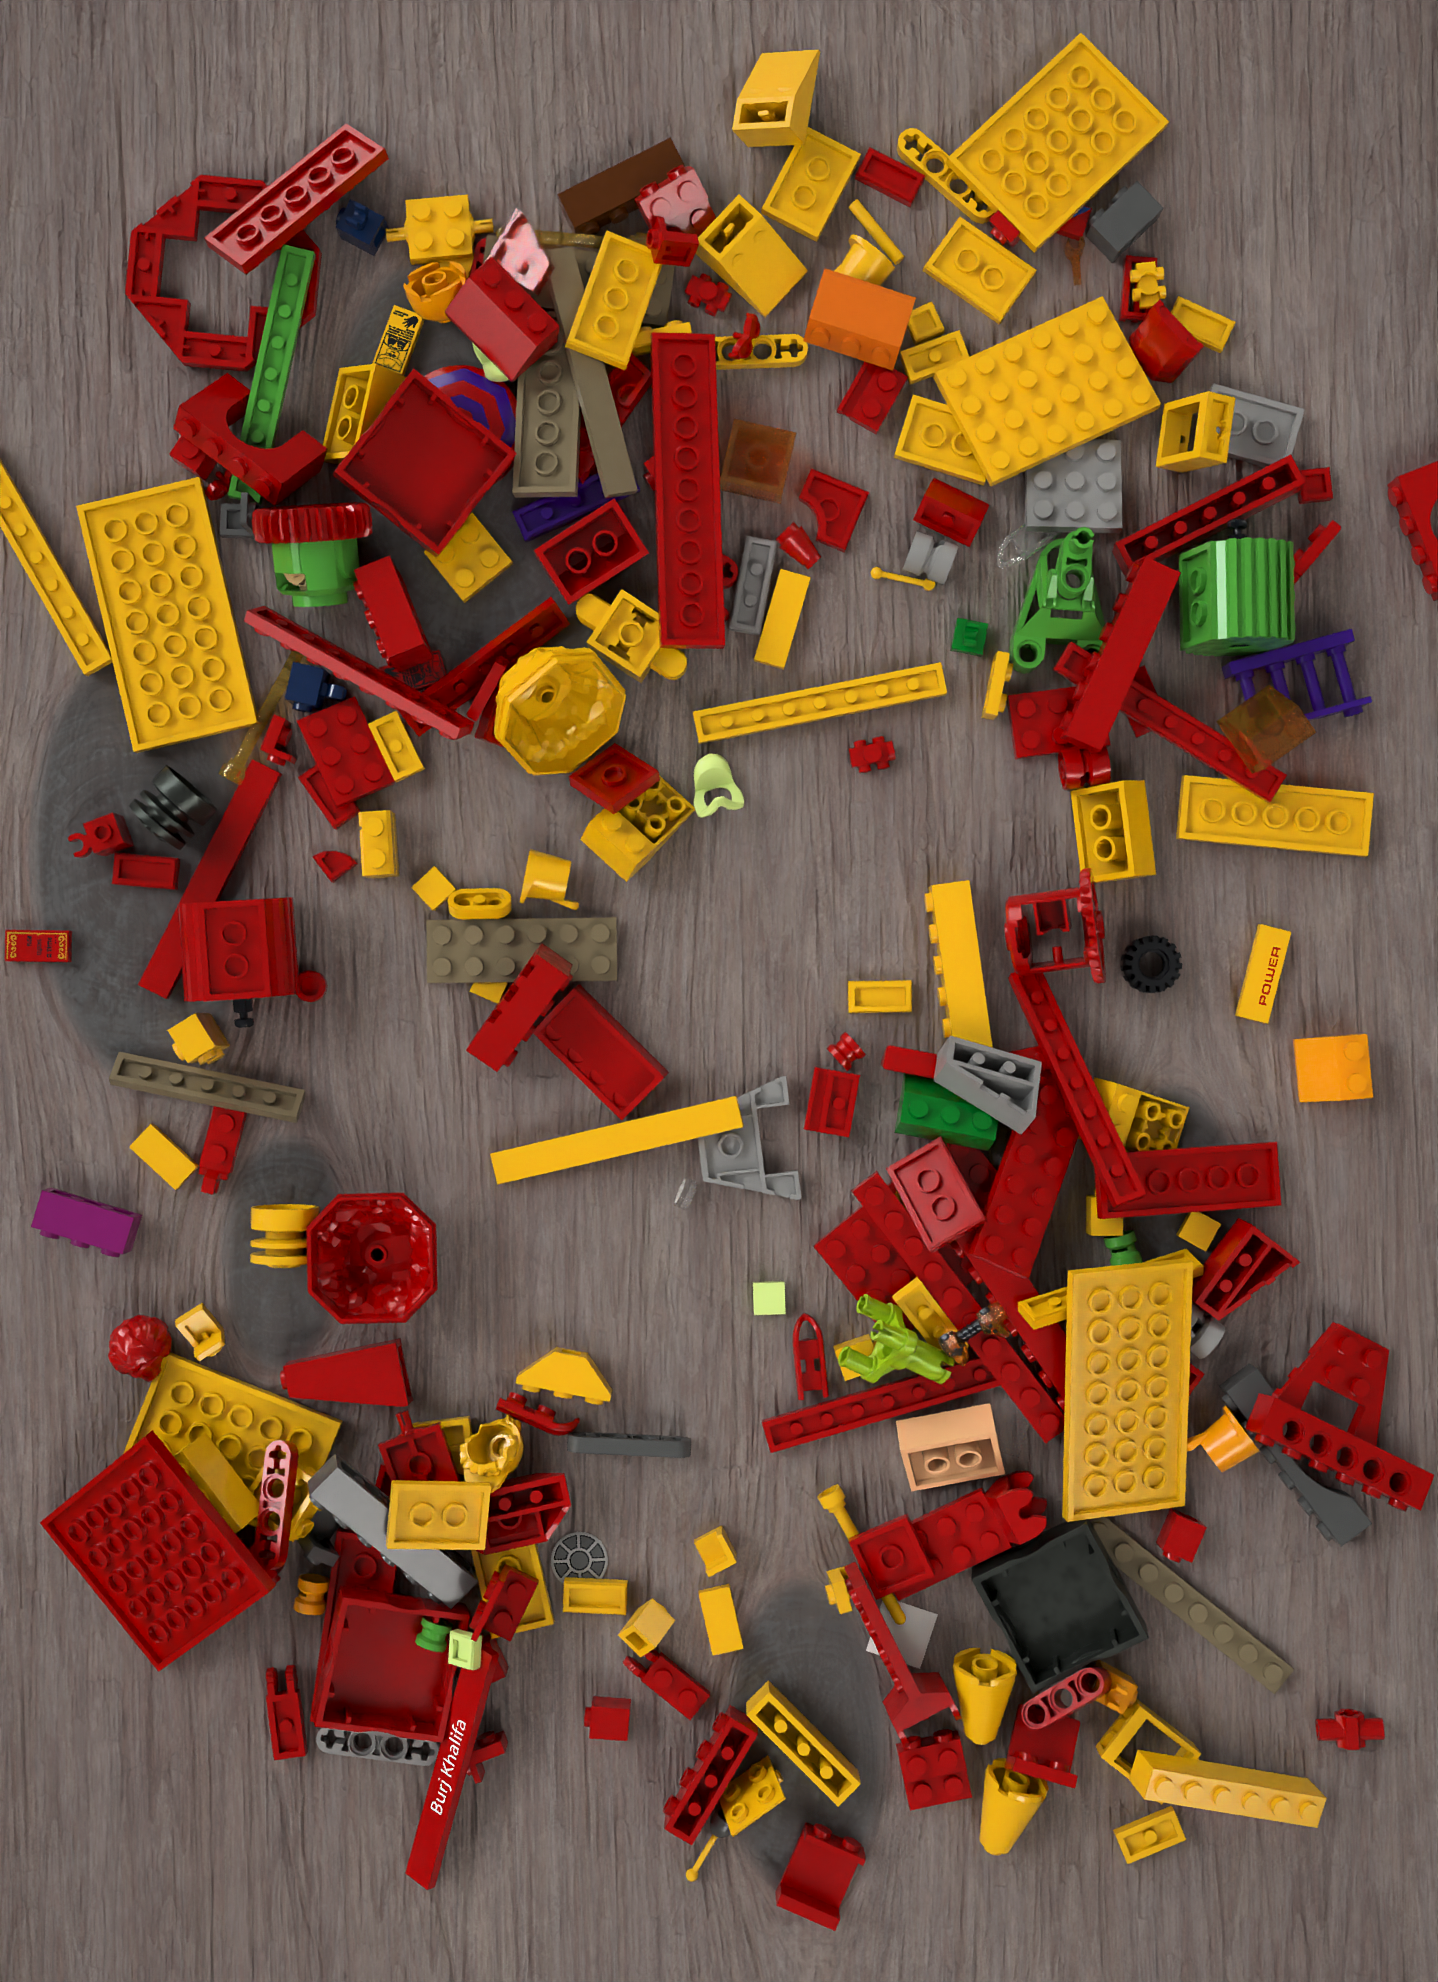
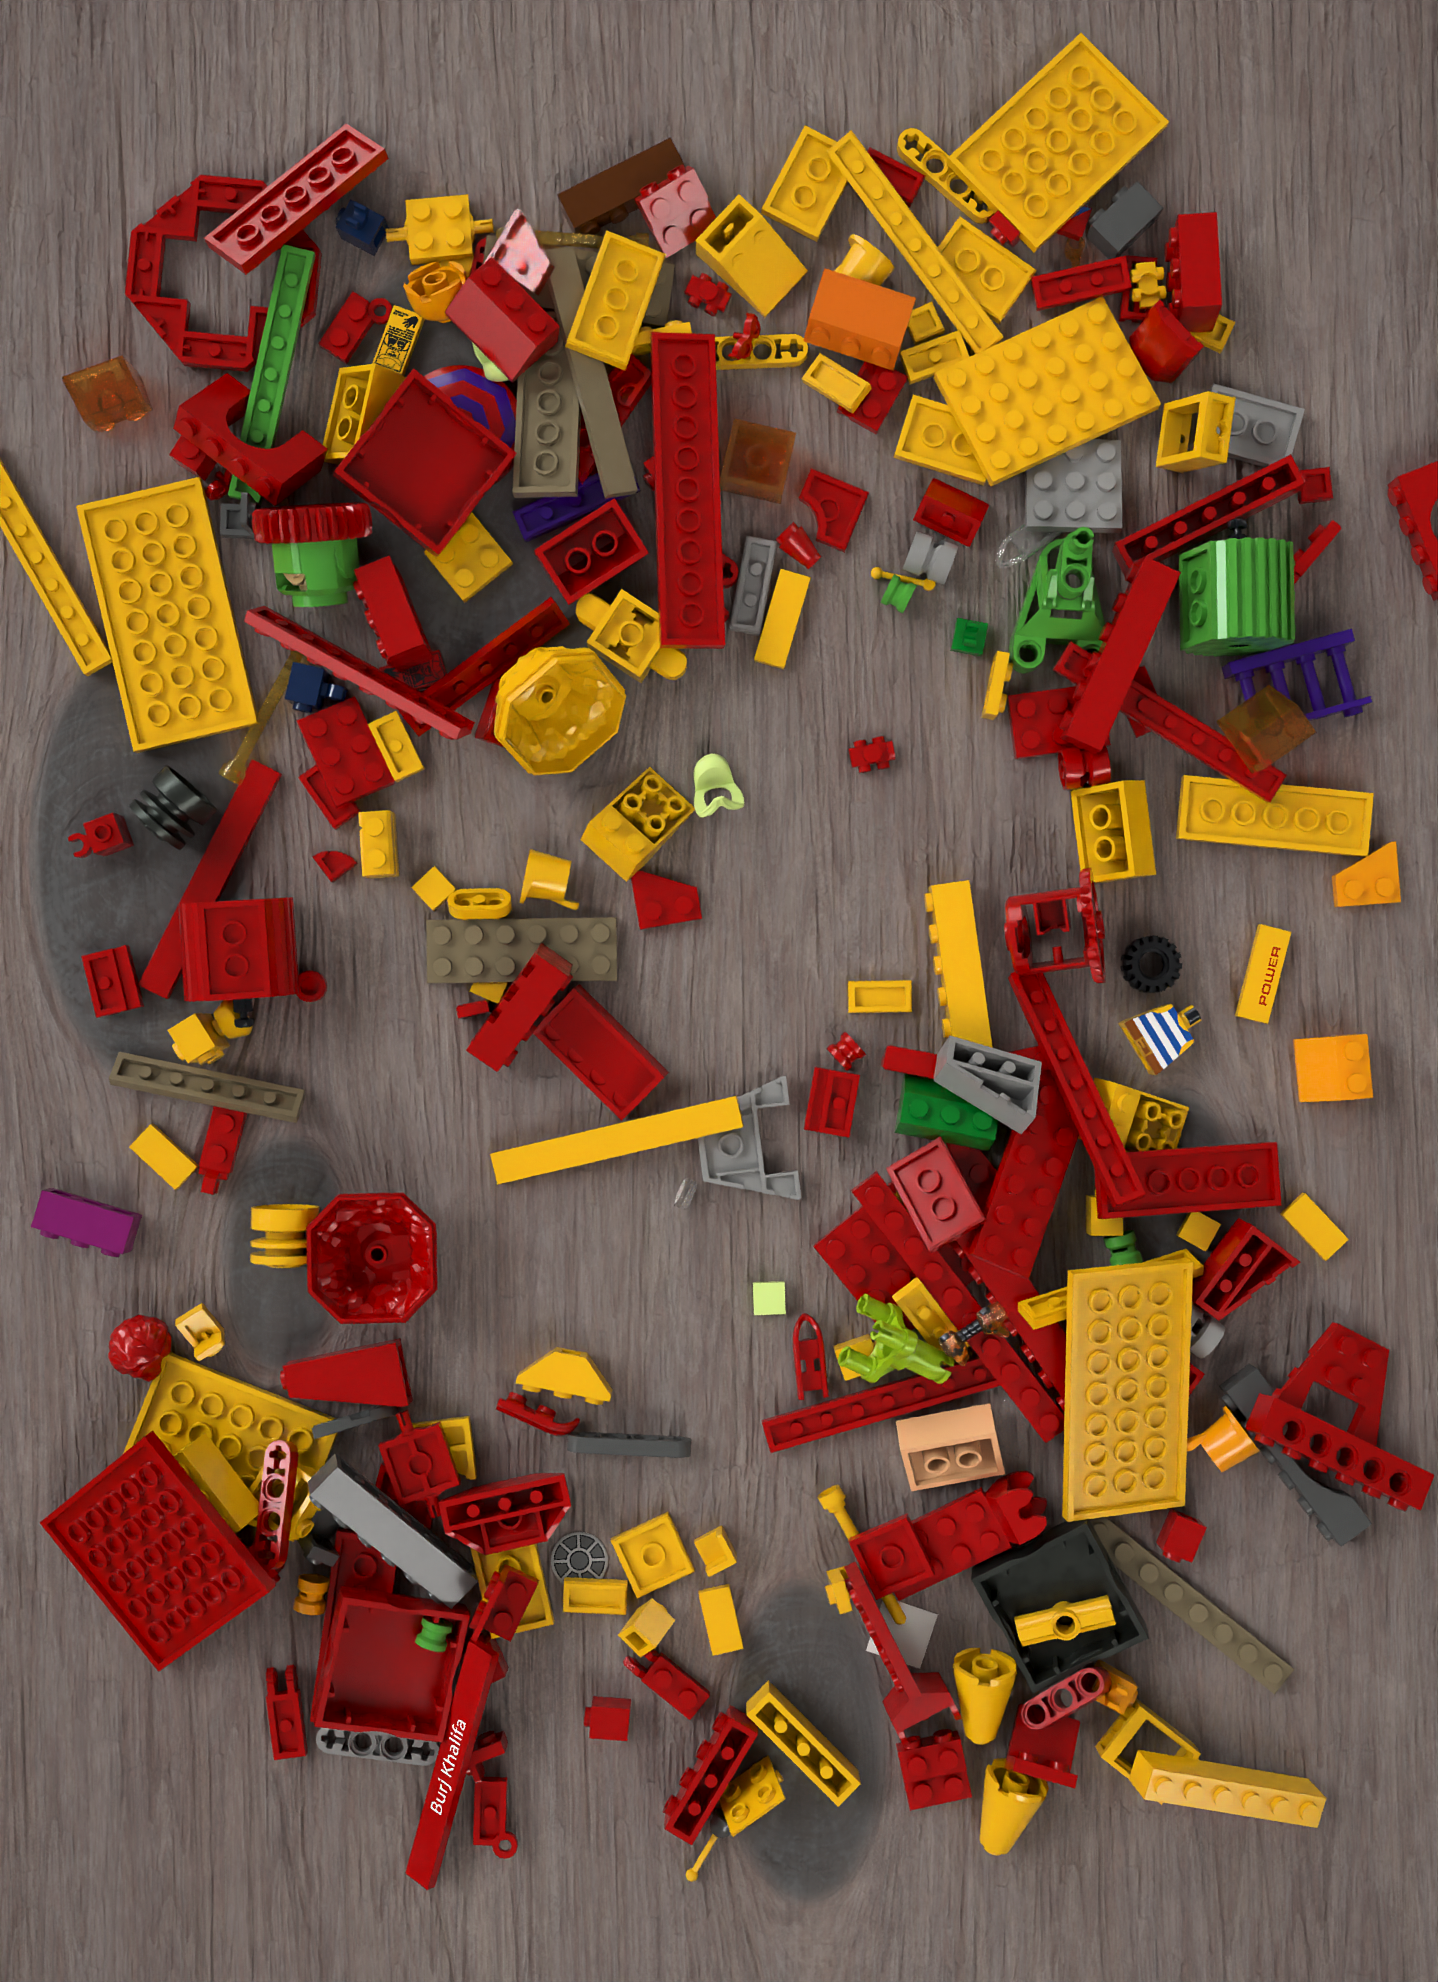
red tile [5,930,72,962] -> none
red tile [112,853,180,890] -> none
red bracket [260,714,297,767] -> none
yellow plate [386,1480,491,1550] -> none
yellowish green tile [448,1629,482,1670] -> none
yellow hair [460,1415,524,1493] -> none
red tile [466,656,510,722] -> none
red plate [569,743,660,814] -> none
red bracket [646,217,699,267] -> none
yellow plate [693,662,947,744] -> none
yellow slope [732,50,820,147] -> none
red panel [775,1822,866,1931] -> none
yellow piece [848,199,905,265] -> none
yellow plate [1113,1806,1186,1864] -> none
red axle [1315,1709,1385,1750] -> none
none -> clear orange slope [62,355,153,432]
none -> red plate [81,945,144,1018]
none -> yellow cone [211,1000,253,1039]
none -> dark grey tile [311,1405,399,1439]
none -> red hinge [318,291,393,364]
none -> red tile [456,1000,493,1019]
none -> red hinge [473,1777,518,1859]
none -> yellow tile [610,1512,695,1598]
none -> red wing [631,870,702,930]
none -> yellow tile [801,353,872,414]
none -> yellow tile [826,130,1004,354]
none -> bright green wheel [880,574,917,614]
none -> yellow piece [1014,1595,1116,1647]
none -> red plate [1031,255,1132,311]
none -> torso [1118,1004,1202,1075]
none -> red brick [1164,212,1222,332]
none -> yellow tile [1280,1192,1349,1261]
none -> light orange wing [1332,841,1401,907]

